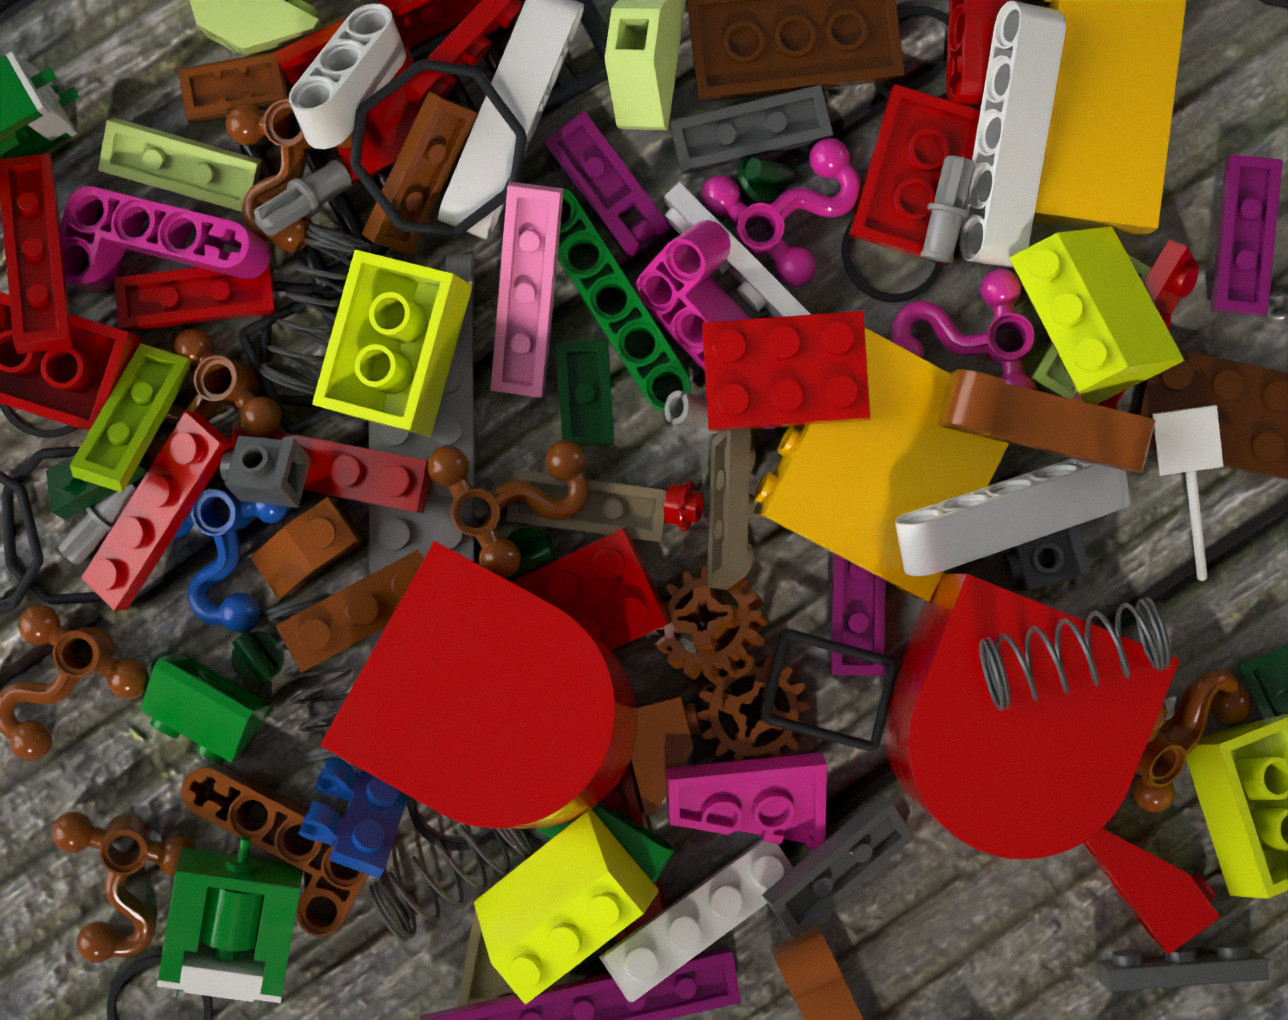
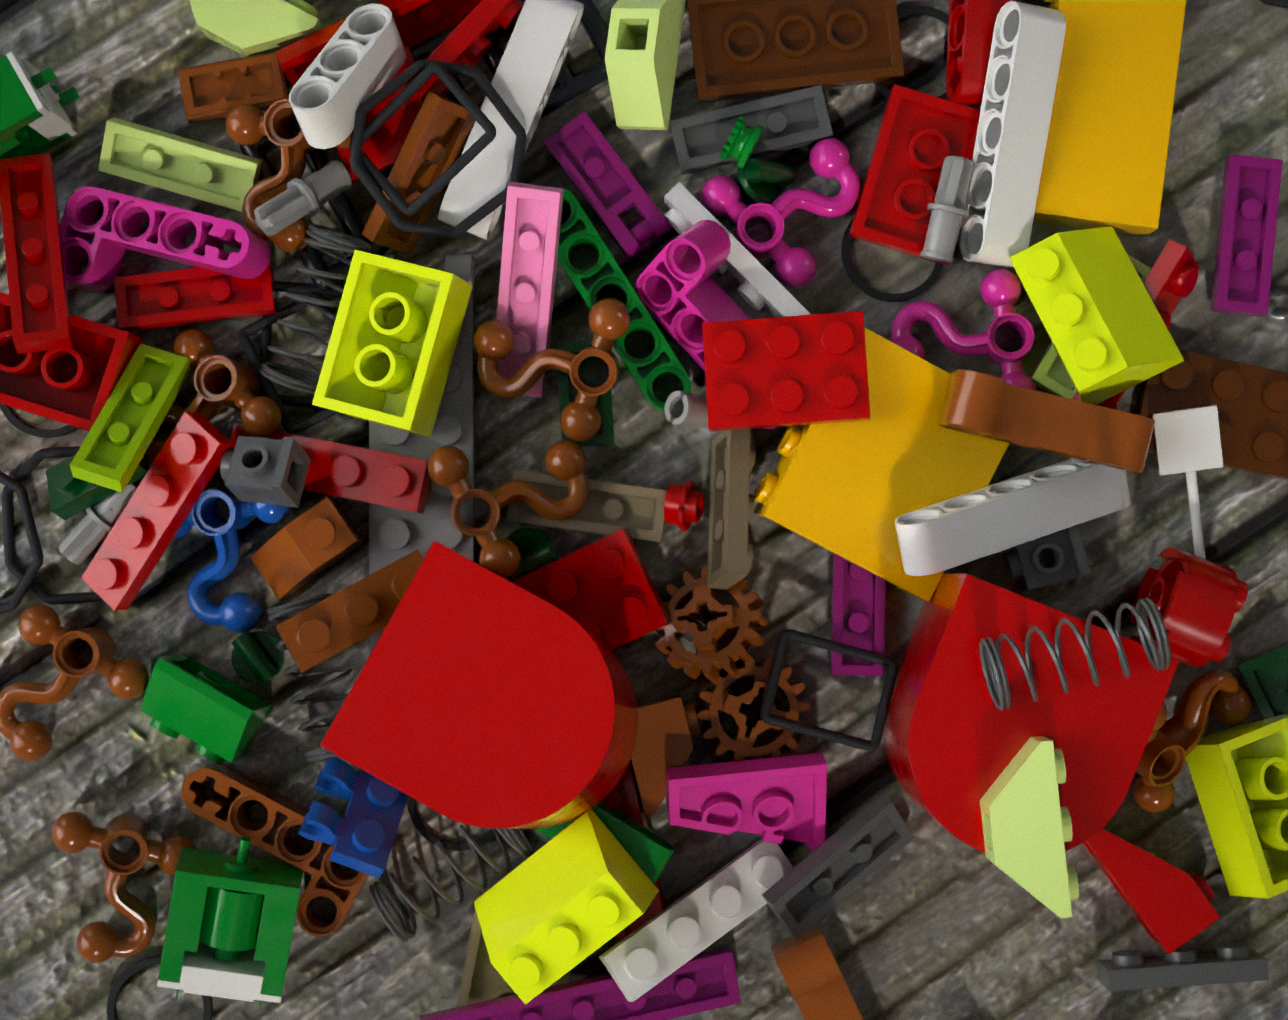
none -> black piece [349,63,496,216]
none -> dark orange piece [472,298,630,442]
none -> green bush [720,115,764,170]
none -> yellowish green slope [980,736,1079,918]
none -> red brick [1130,547,1248,667]

